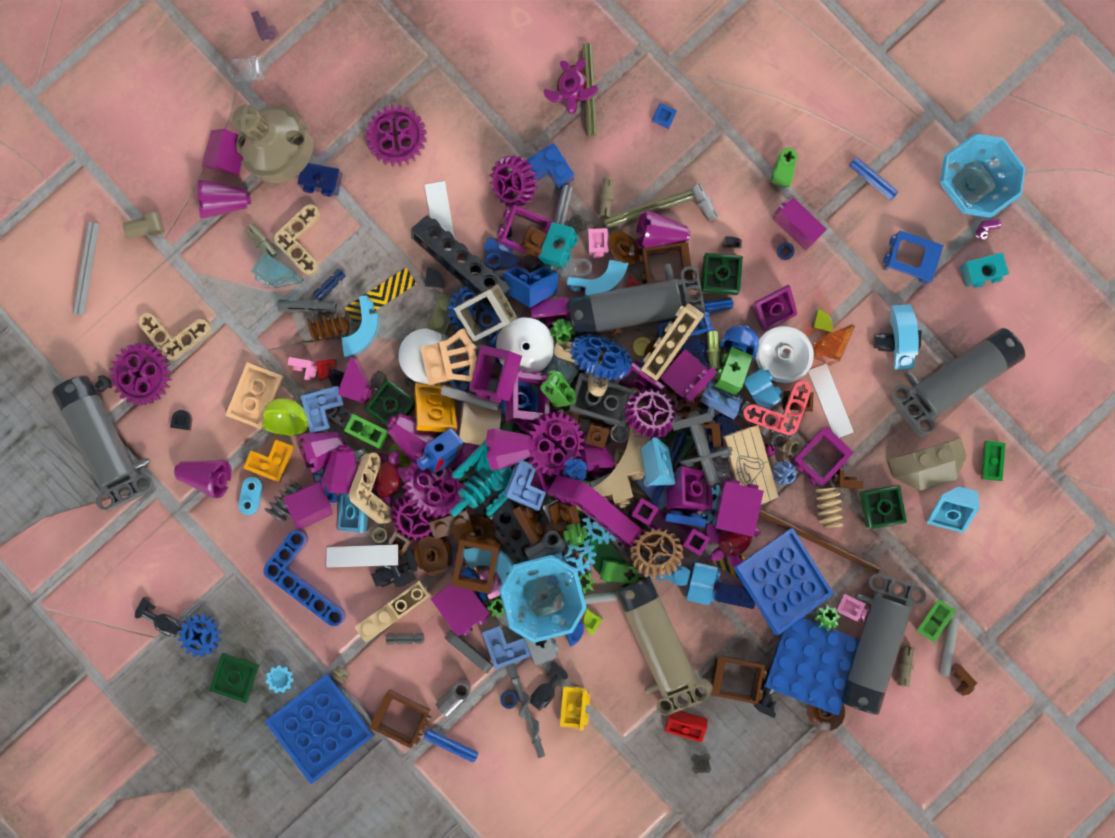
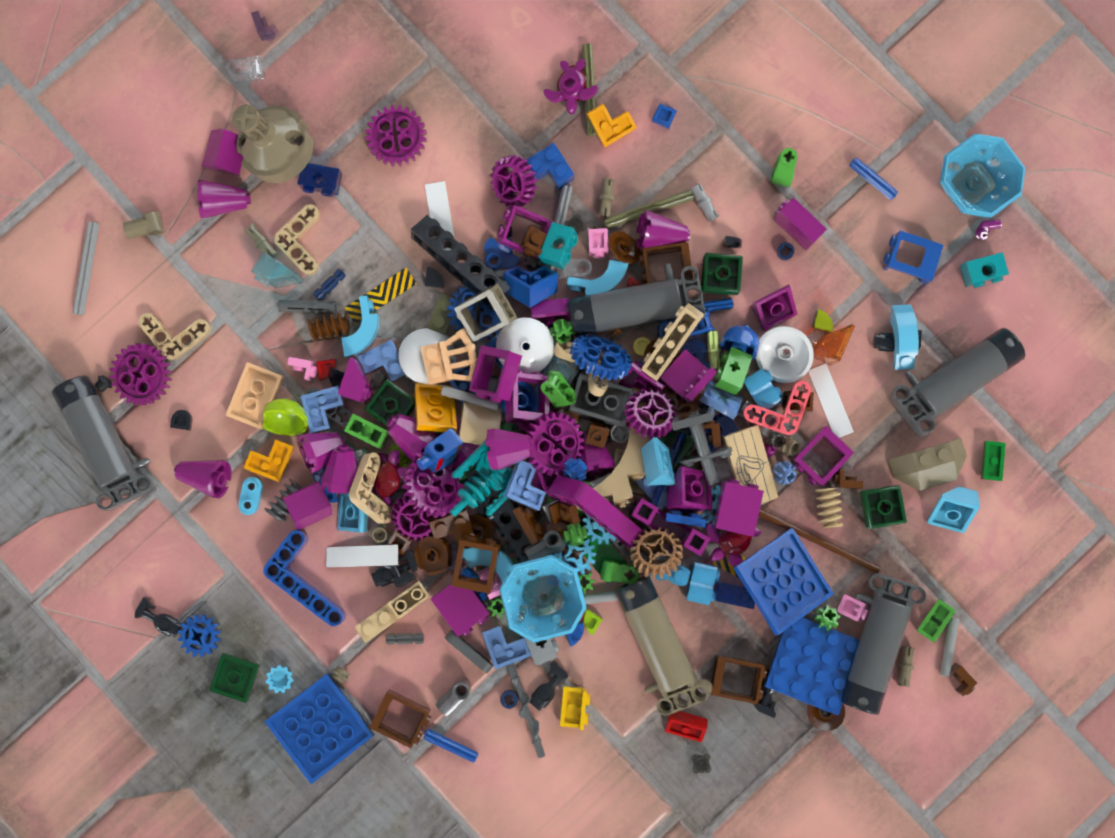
none -> medium blue plate [358,339,406,382]
none -> light orange plate [586,104,637,147]

